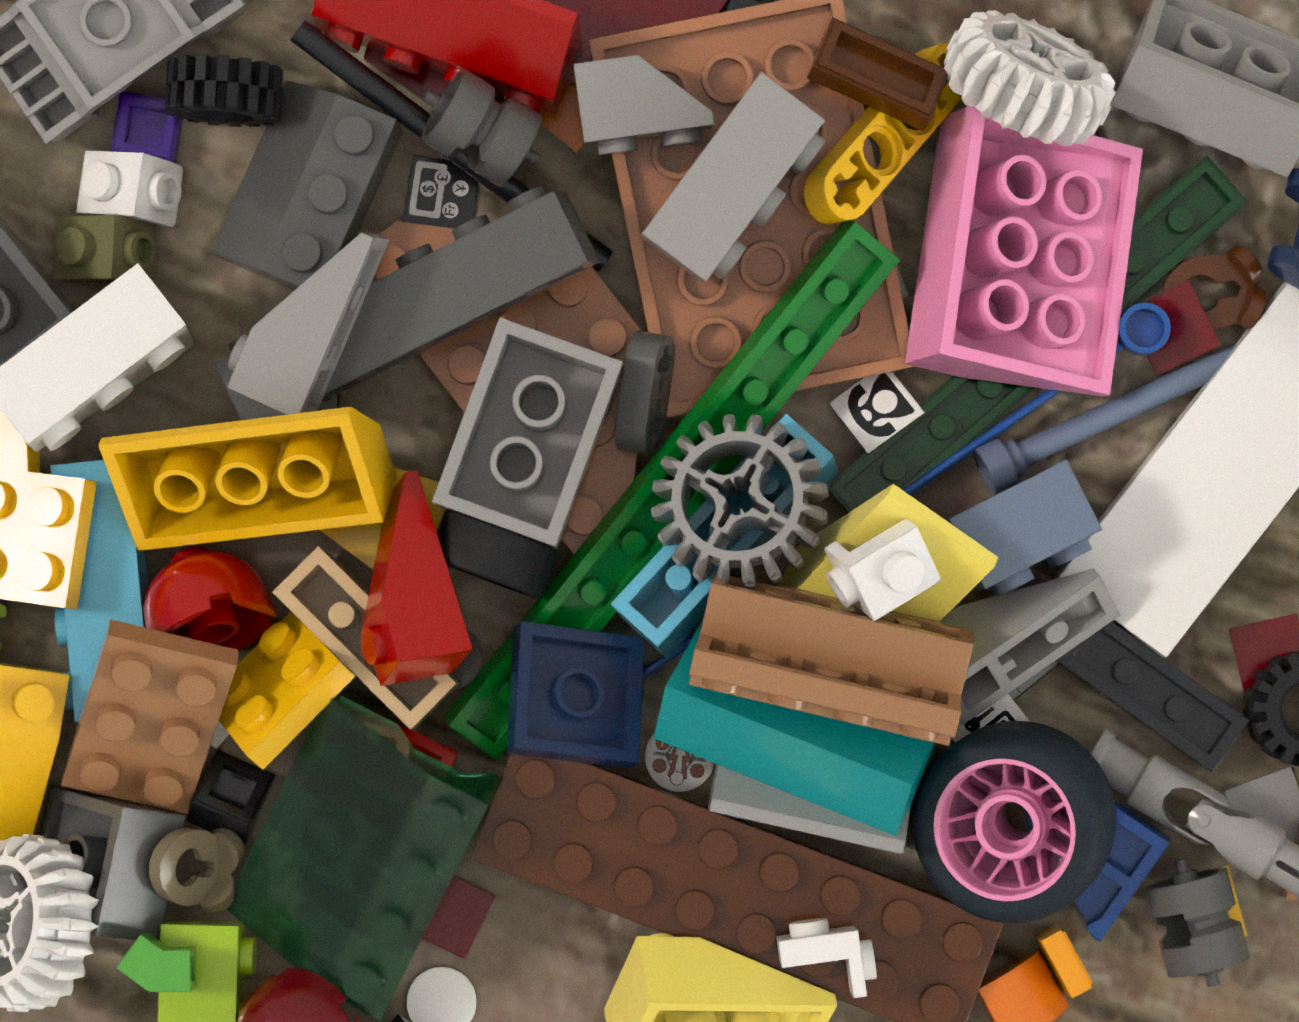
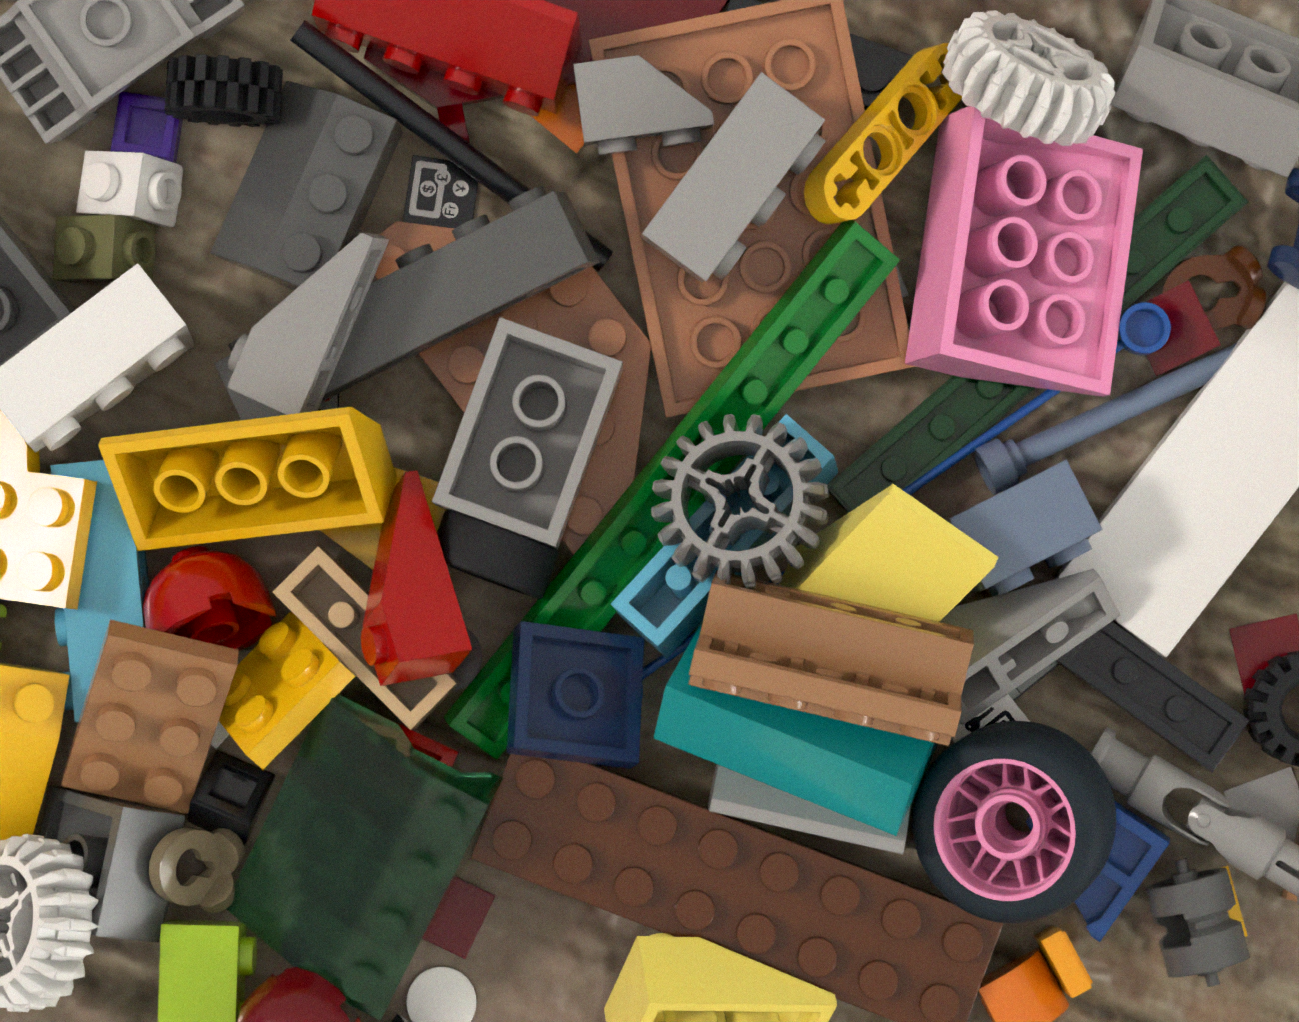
bright green piece [116,931,196,992] -> none
dark grey wheel [421,68,542,187] -> none
dark grey beam [615,330,675,456] -> none
white sticker [645,734,714,792] -> none
white bracket [776,918,877,998] -> none
reddish brown tile [806,17,948,131] -> none
white bracket [824,518,942,621] -> none
sticker [829,371,925,454] -> none

